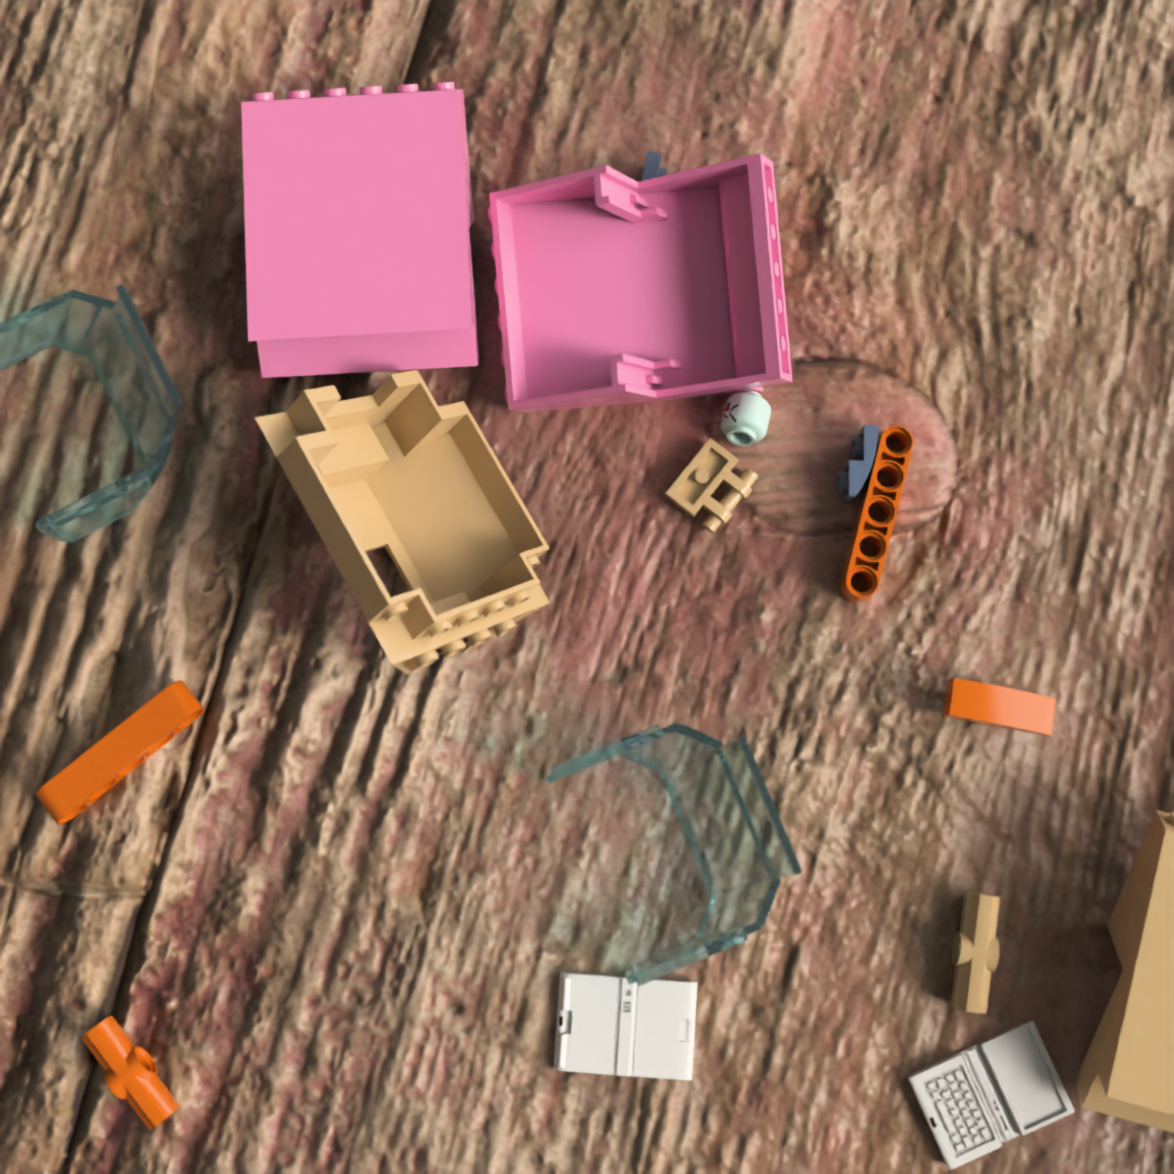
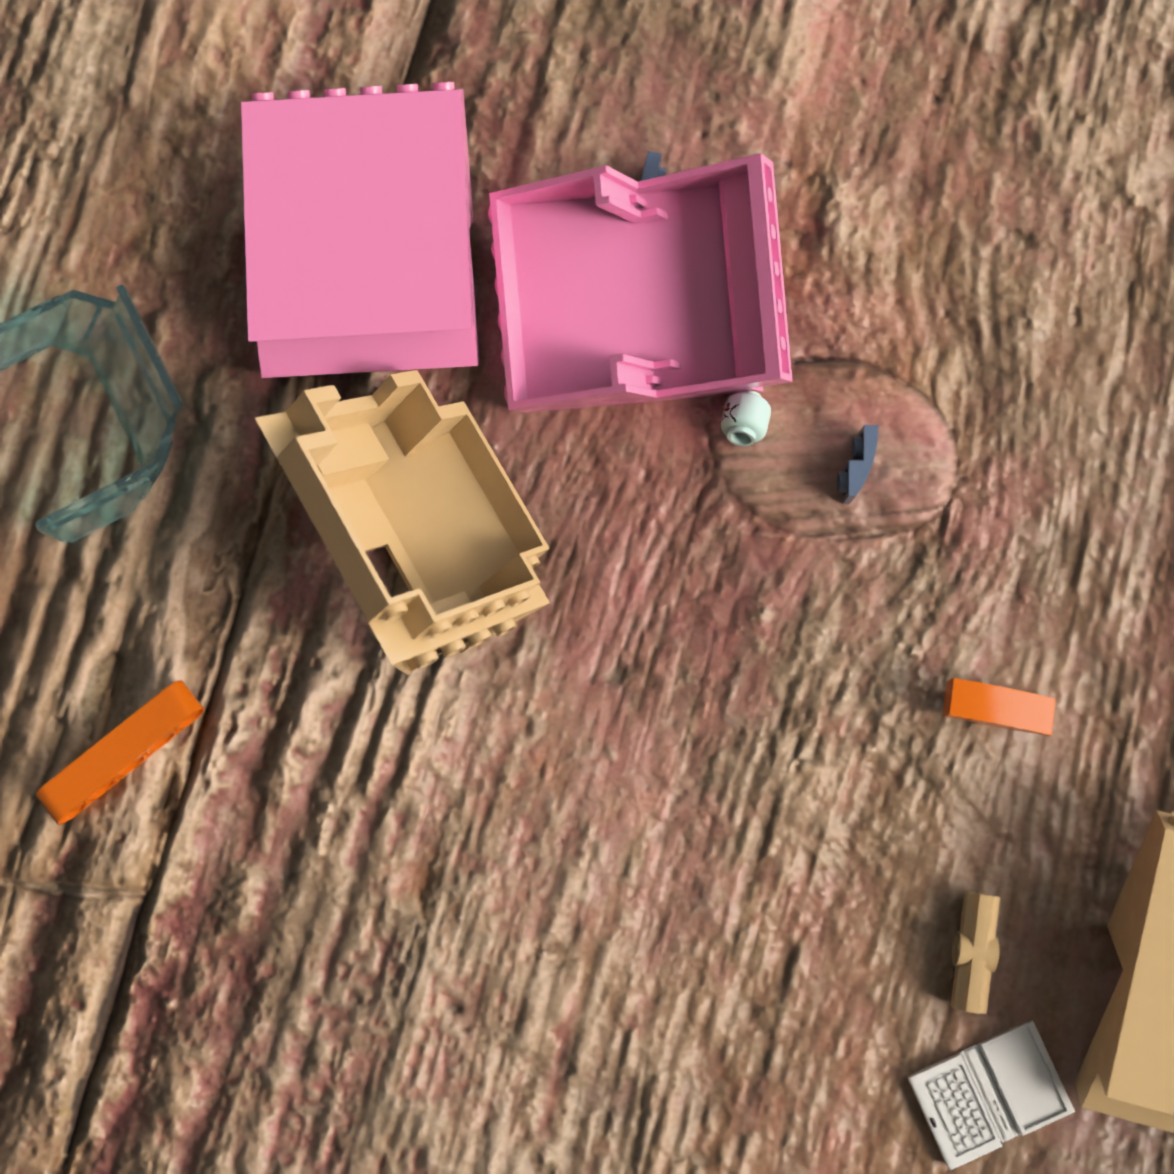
orange piece [81,1015,180,1131] -> none
clear light blue piece [545,723,802,986] -> none
white piece [553,972,697,1080] -> none
tan plate [665,438,758,533] -> none
orange beam [840,425,914,603] -> none

